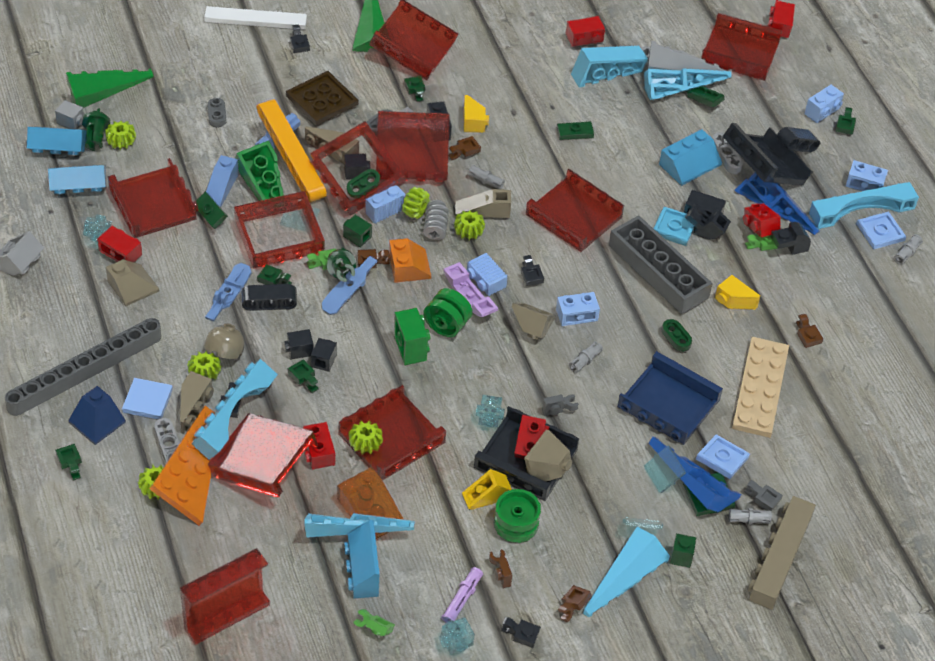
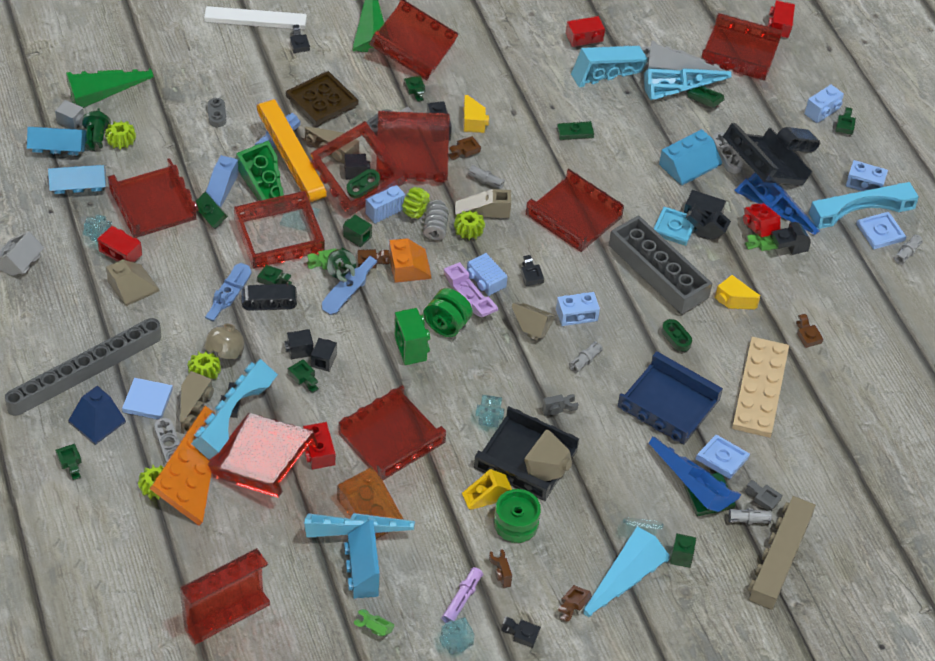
lime gear [349,420,383,455] -> none
red brick [515,415,549,459] -> none
clear light blue piece [644,446,686,494] -> none

